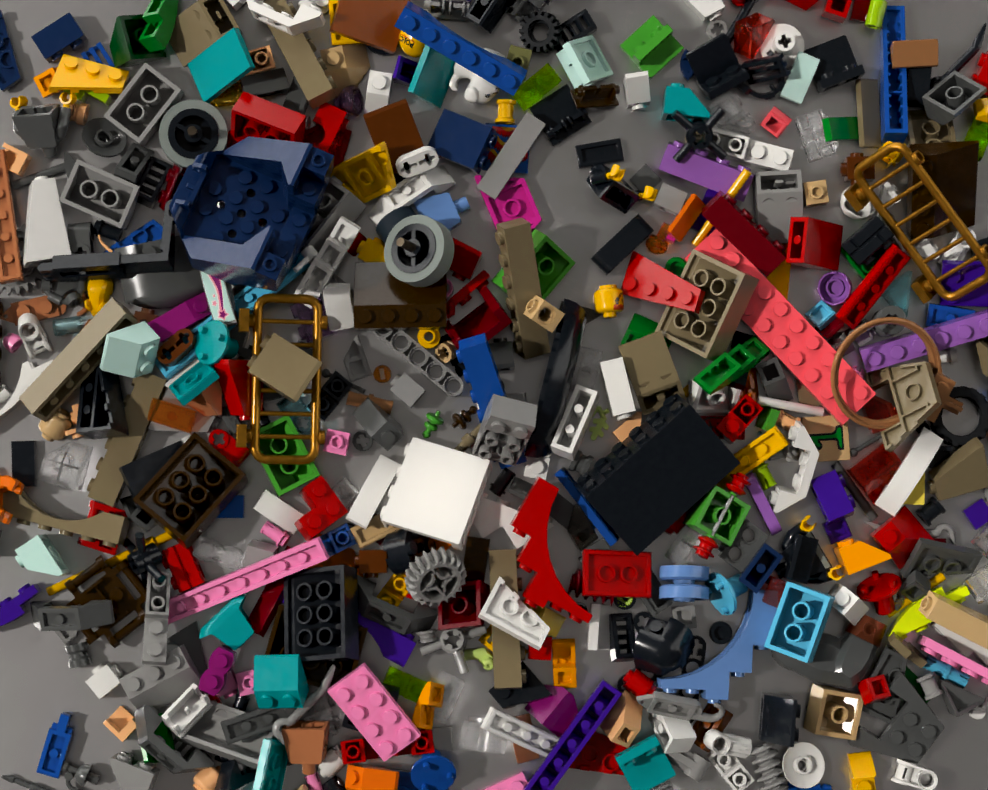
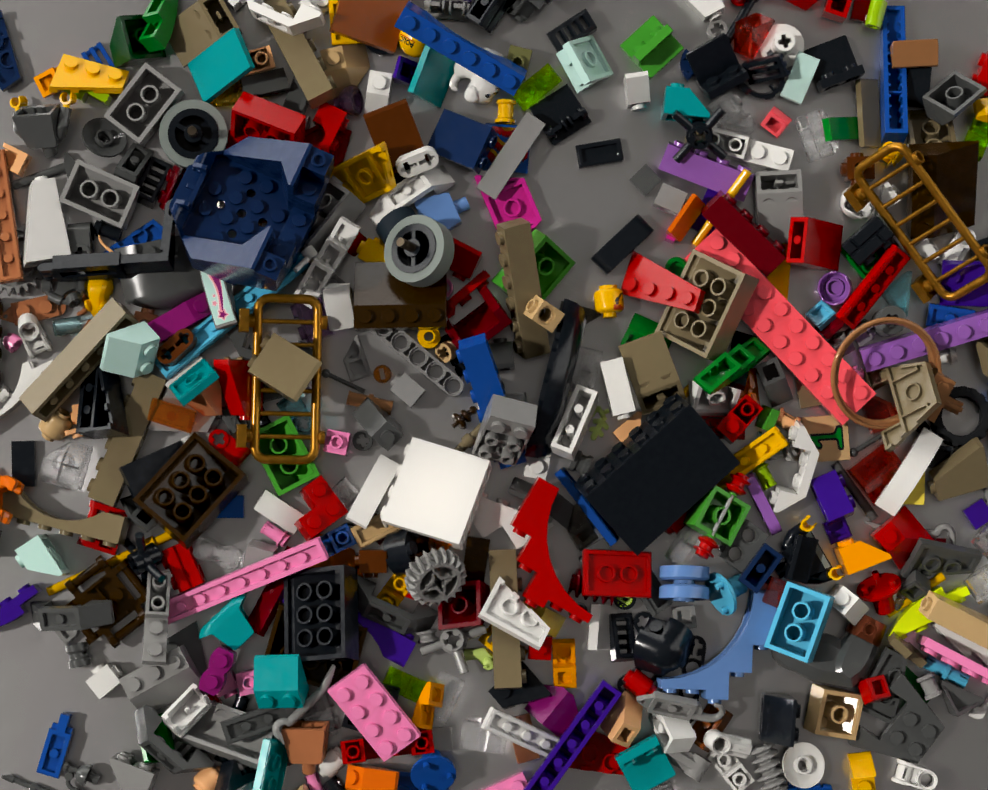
dark blue piece [31,12,87,63] -> none
light nougat wheel [67,99,90,126] -> none
light nougat panel [103,706,136,742] -> none
teal piece [195,320,239,365] -> none
black slope [307,371,353,422] -> none
bright green hair [422,410,444,438] -> none
black pin [489,468,516,497] -> none
black tyre [519,11,563,53] -> none
dark brown hinge [570,83,620,109] -> none
black torso [587,164,658,214] -> none
clear orange plate [646,222,670,254] -> none
black tile [709,621,732,644] -> none
white bar [757,396,824,416] -> none
tan brick [802,179,829,208] -> none
black bush [915,496,946,527] -> none
black piece [930,23,987,90] -> none

